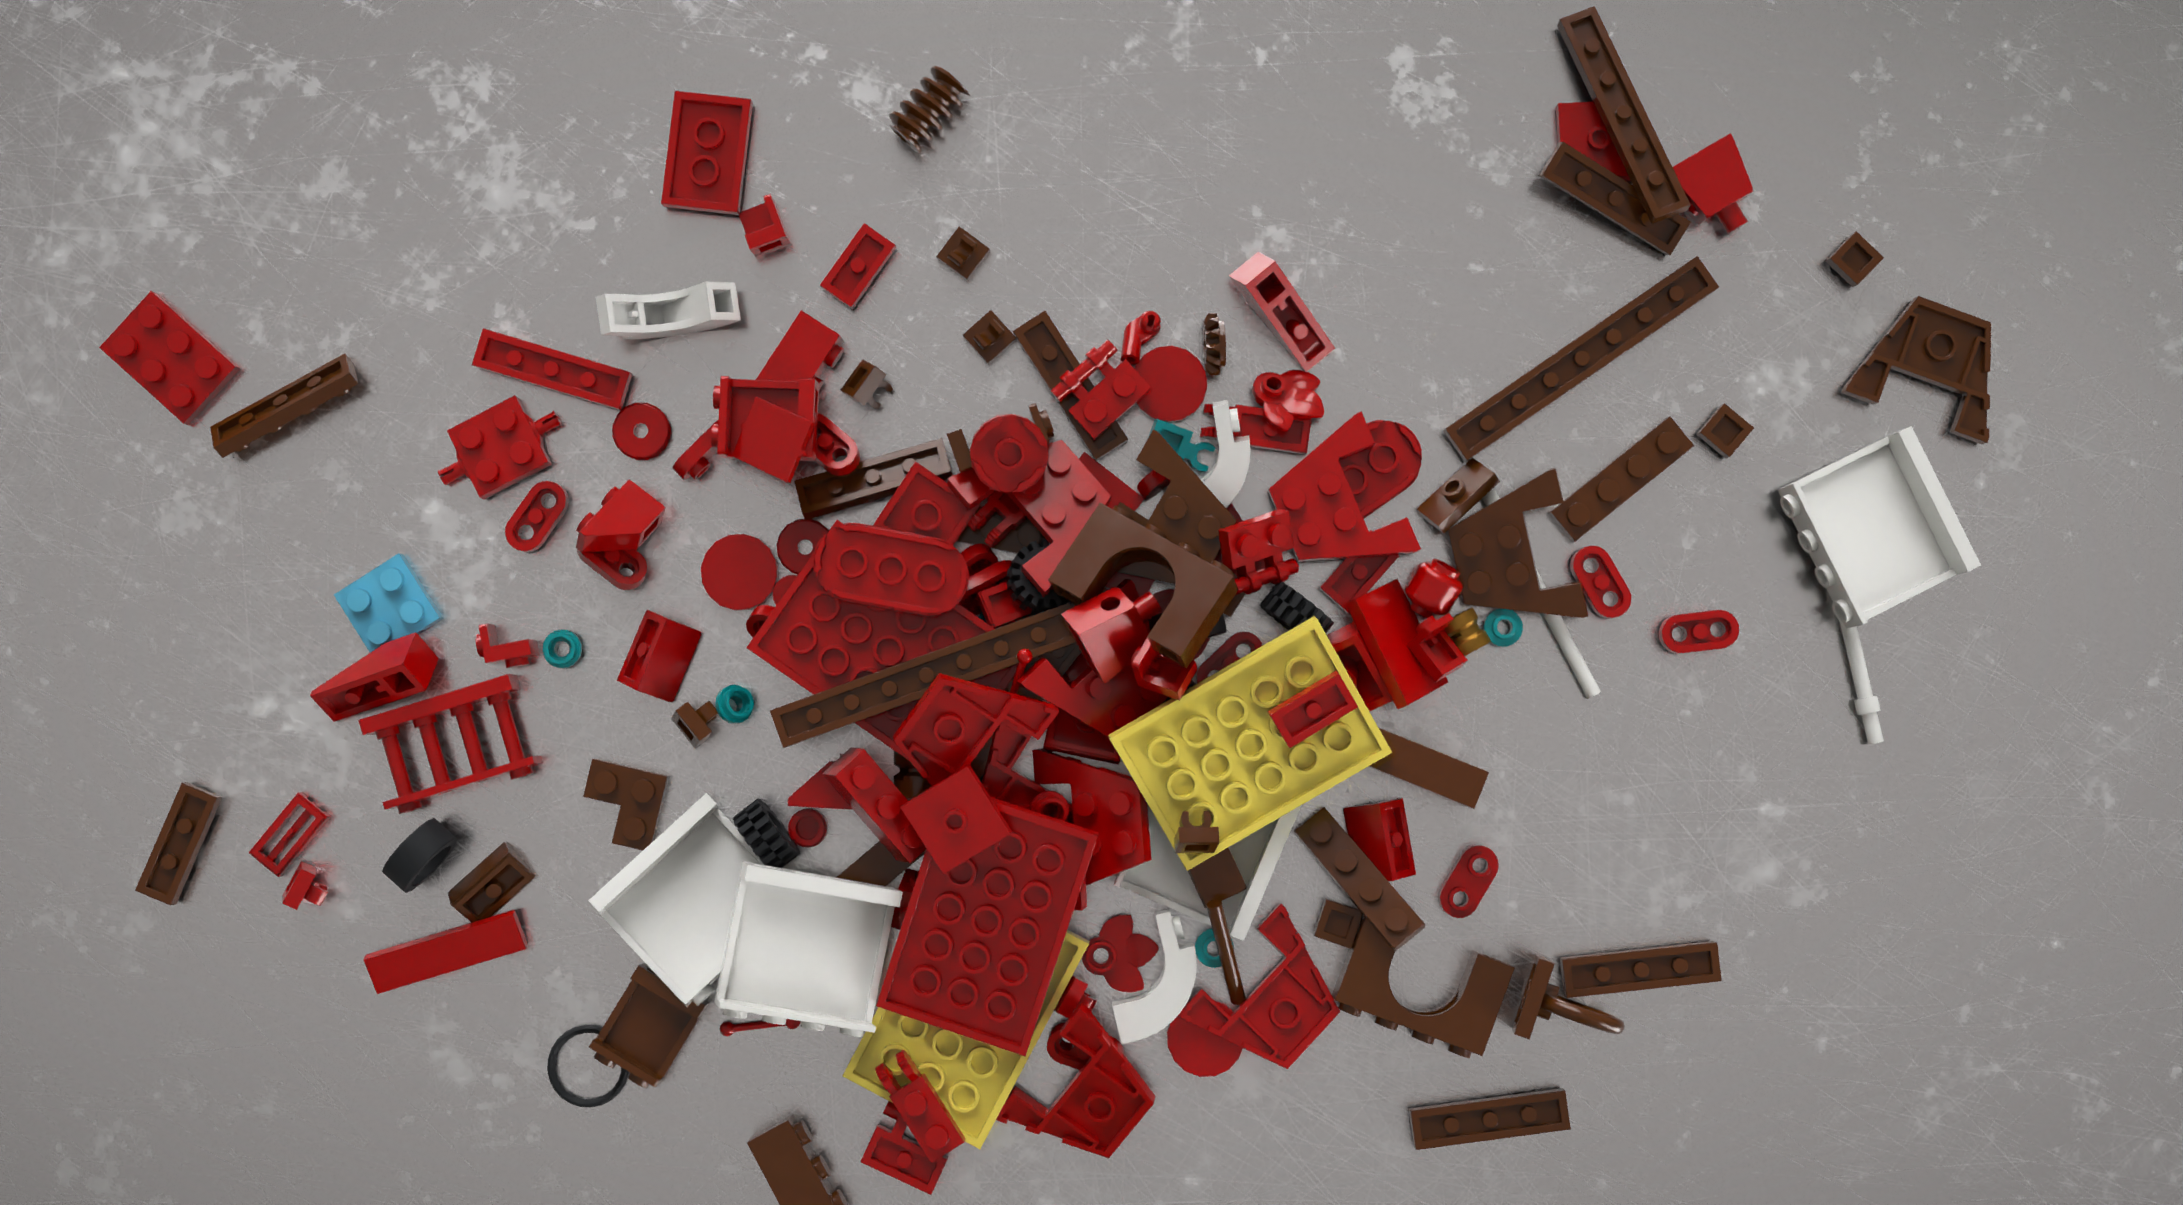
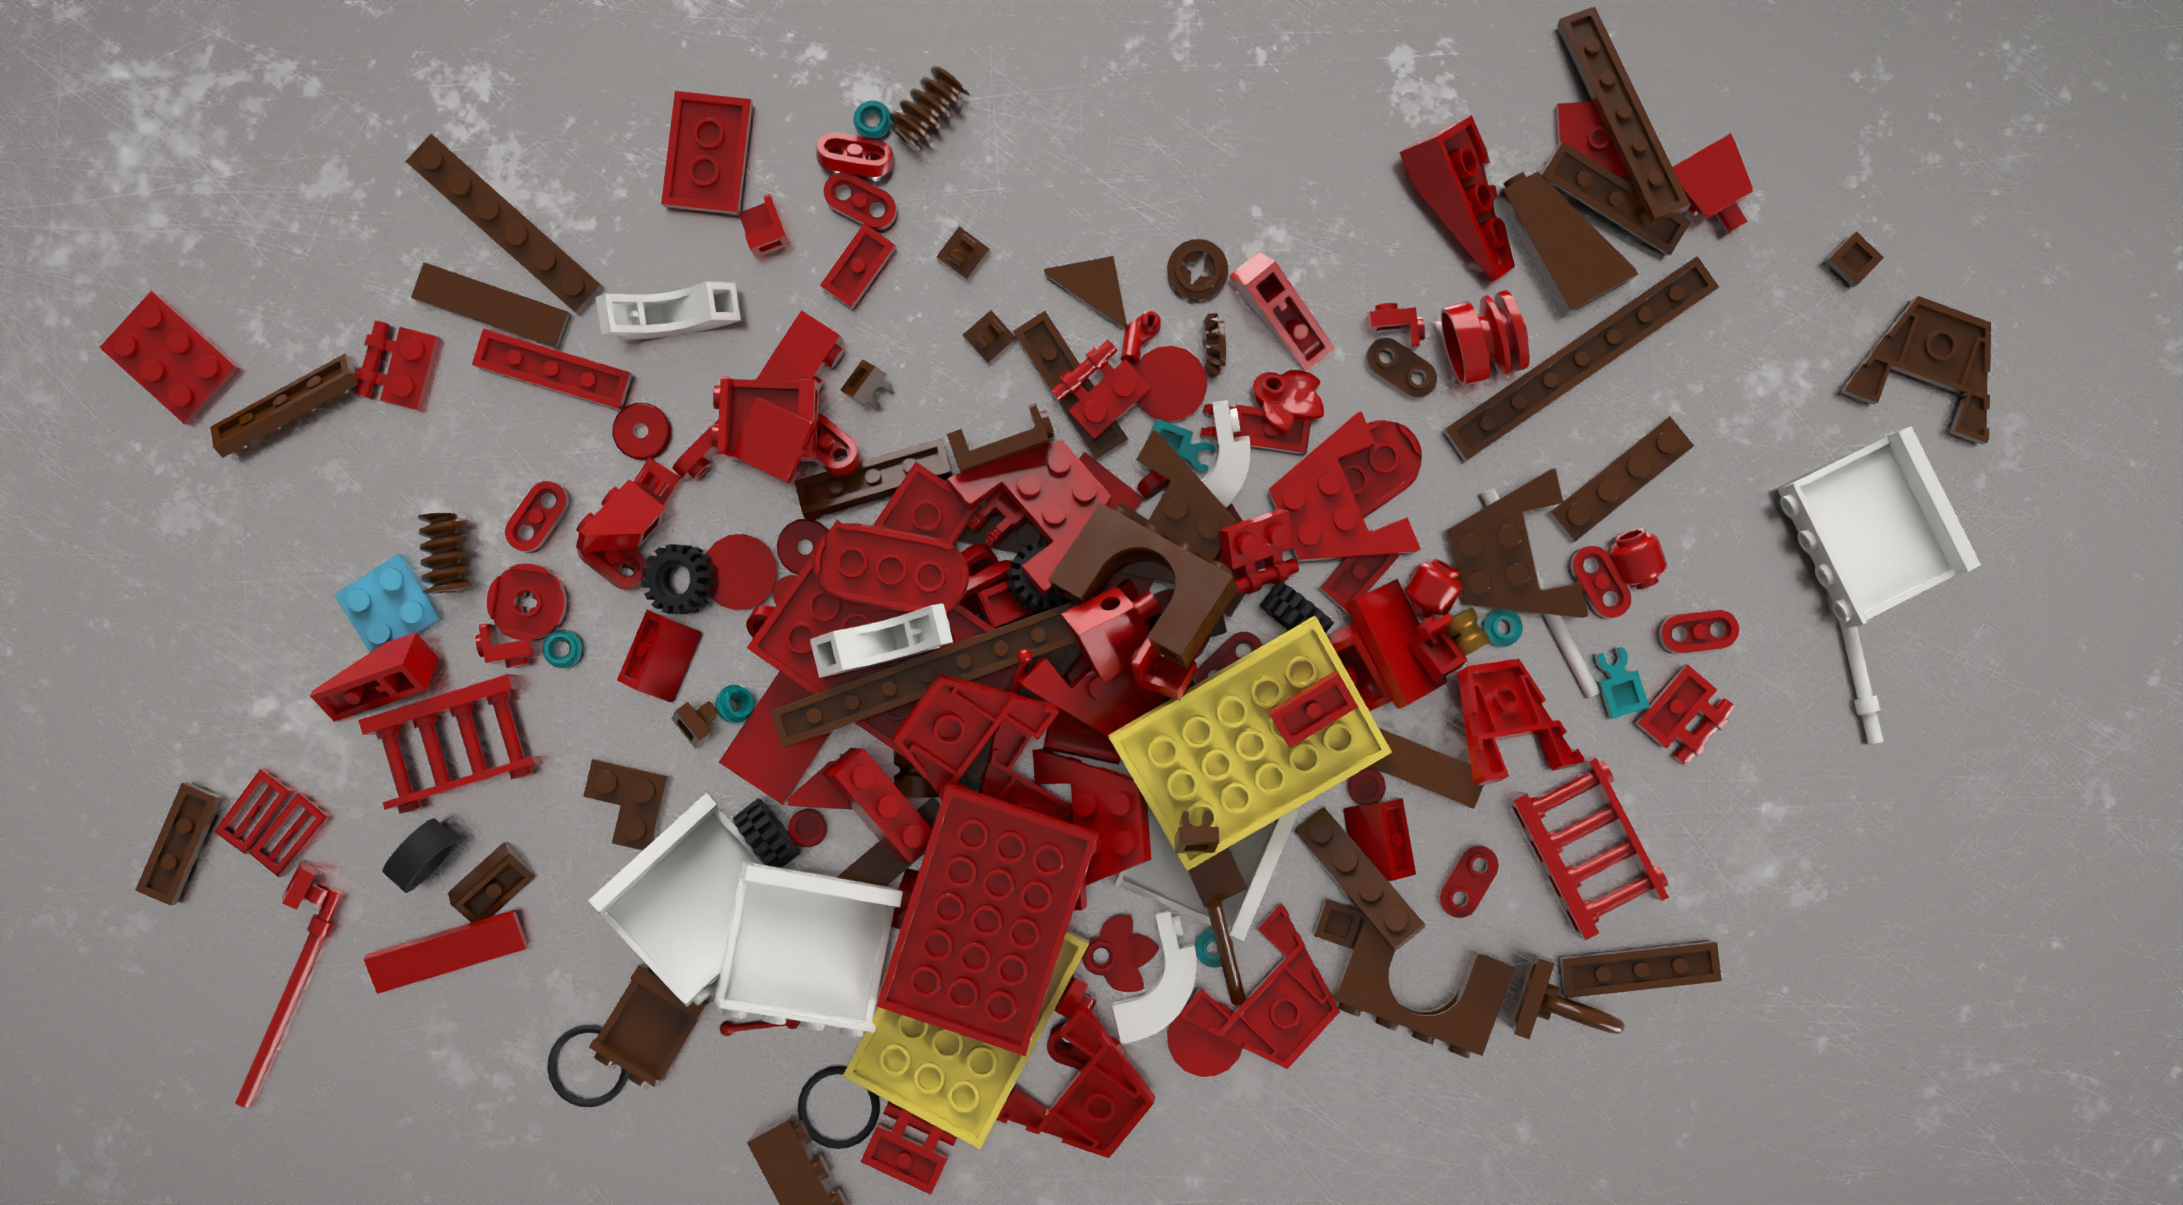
red plate [438,395,562,500] -> none
red hinge [875,1050,966,1163] -> none
red plate [900,764,1012,875] -> none
red tile [970,413,1049,493] -> none
red plate [1030,791,1069,821] -> none
reddish brown plate [1409,1088,1571,1150] -> none
reddish brown plate [1417,457,1500,534] -> none
reddish brown plate [1697,403,1754,459] -> none
none -> red tile [214,769,295,854]
none -> red bar [235,887,344,1108]
none -> red plate [355,320,441,412]
none -> reddish brown plate [405,134,603,315]
none -> reddish brown tile [411,262,570,349]
none -> reddish brown piece [418,513,472,594]
none -> red plate [487,563,567,640]
none -> red tile [633,458,683,507]
none -> black tyre [641,544,718,614]
none -> red tile [719,671,834,805]
none -> black tyre [797,1066,880,1149]
none -> white arch [810,603,953,678]
none -> red plate [816,133,893,178]
none -> red plate [823,172,897,230]
none -> teal plate [853,100,892,139]
none -> reddish brown tile [1044,256,1127,328]
none -> reddish brown gear [1167,239,1228,301]
none -> red tile [1346,767,1386,805]
none -> reddish brown plate [1365,338,1437,399]
none -> red bracket [1366,303,1425,351]
none -> red wedge [1399,115,1515,281]
none -> red wheel [1441,290,1530,386]
none -> red wing [1457,659,1585,786]
none -> reddish brown slope [1498,171,1638,317]
none -> red fence [1507,757,1669,940]
none -> teal plate [1595,647,1650,719]
none -> red head [1610,529,1667,589]
none -> red plate [1635,665,1736,766]

